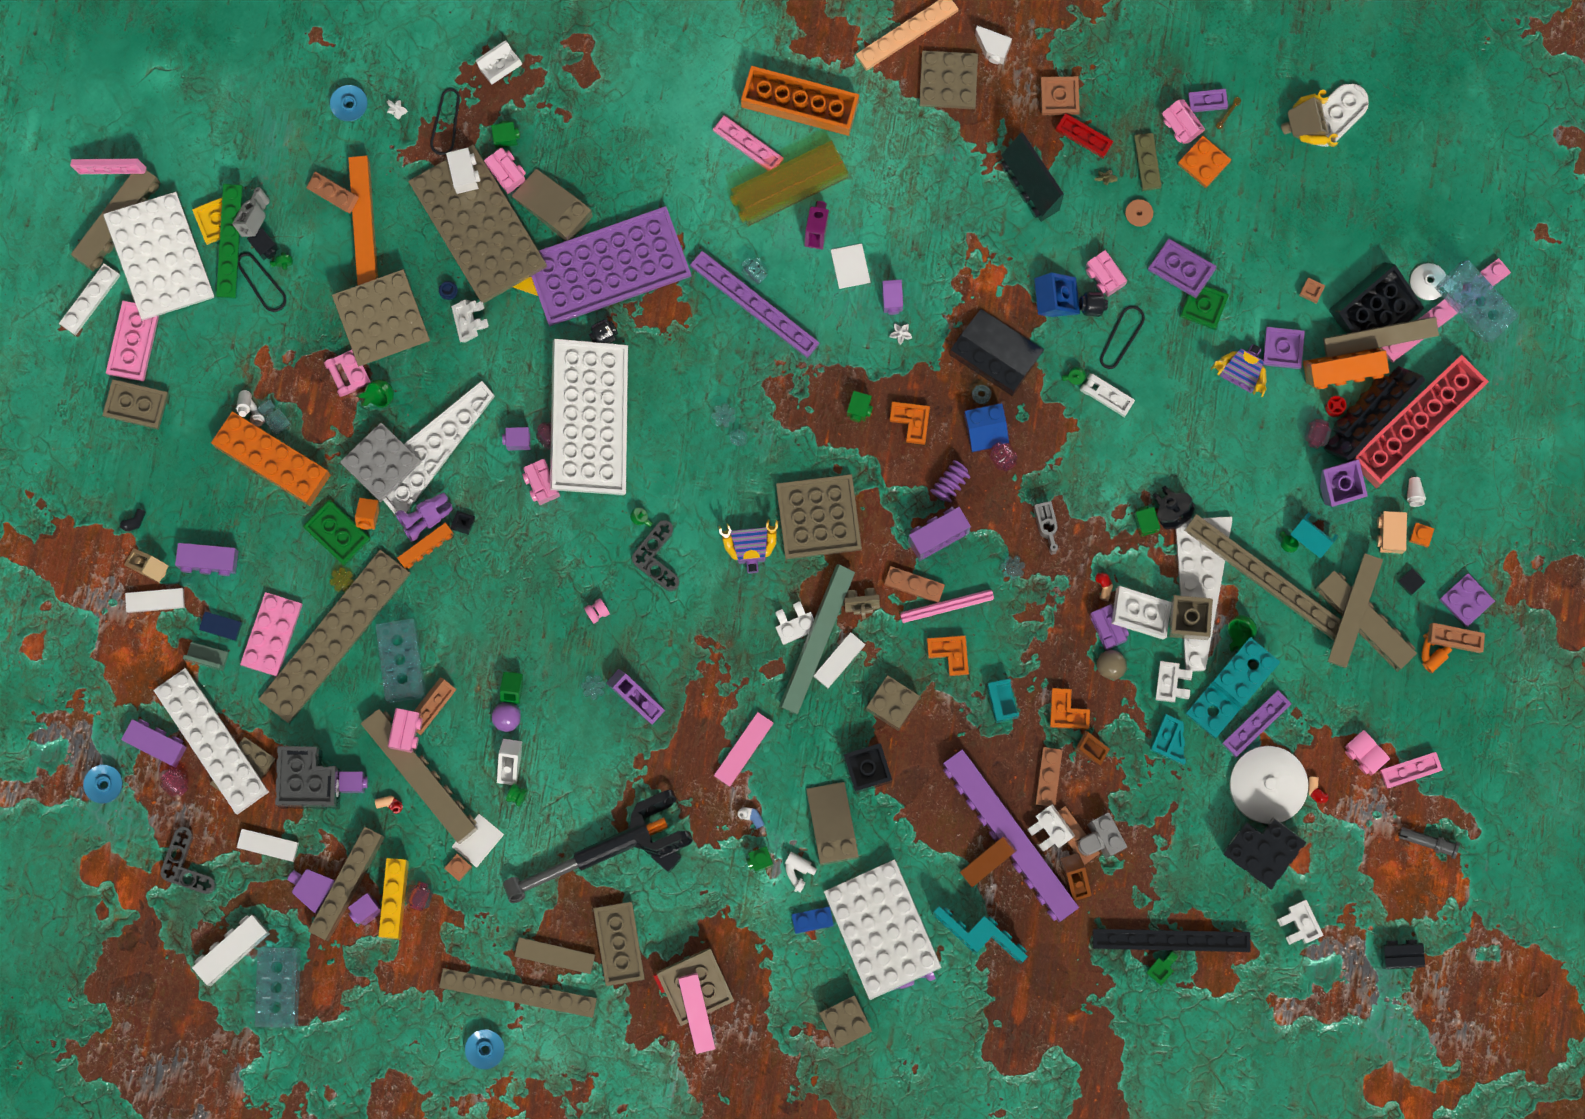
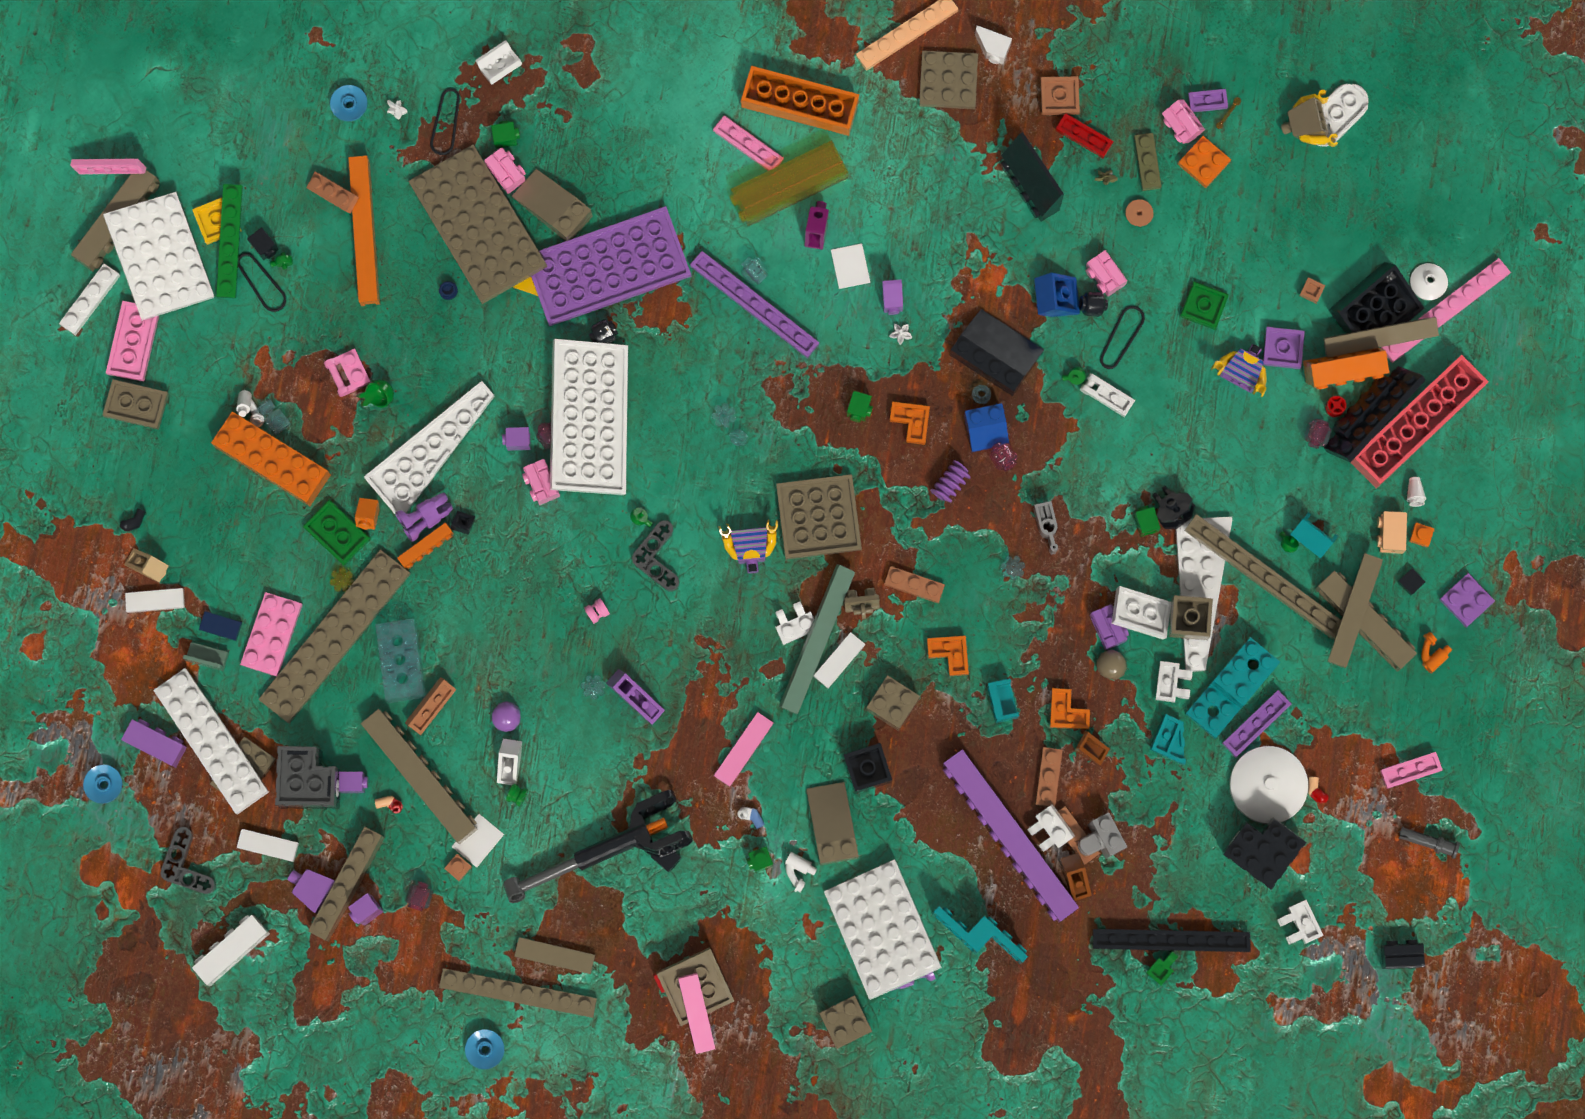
clear pink head [160,768,189,797] -> none
medium lavender brick [175,543,239,576] -> none
light grey piece [233,187,270,237] -> none
clear light blue brick [255,947,301,1028] -> none
dark tan plate [331,269,430,367] -> none
light grey plate [340,423,422,502] -> none
yellow brick [378,858,409,940] -> none
bright pink brick [388,708,423,753] -> none
white brick [446,148,480,194] -> none
white plate [451,300,489,342] -> none
green brick [500,672,523,704] -> none
dark tan plate [593,902,645,986] -> none
blue plate [791,907,834,934] -> none
bright pink axle [900,589,994,623] -> none
medium lavender brick [908,507,971,562] -> none
dark orange tile [960,836,1017,887] -> none
arm [1095,573,1113,601] -> none
medium lavender tile [1148,238,1217,298] -> none
green piece [1228,615,1257,651] -> none
medium lavender slope [1320,459,1368,507] -> none
bright pink brick [1345,730,1390,776] -> none
nougat plate [1428,623,1485,653] -> none
clear light blue brick [1435,260,1519,343] -> none

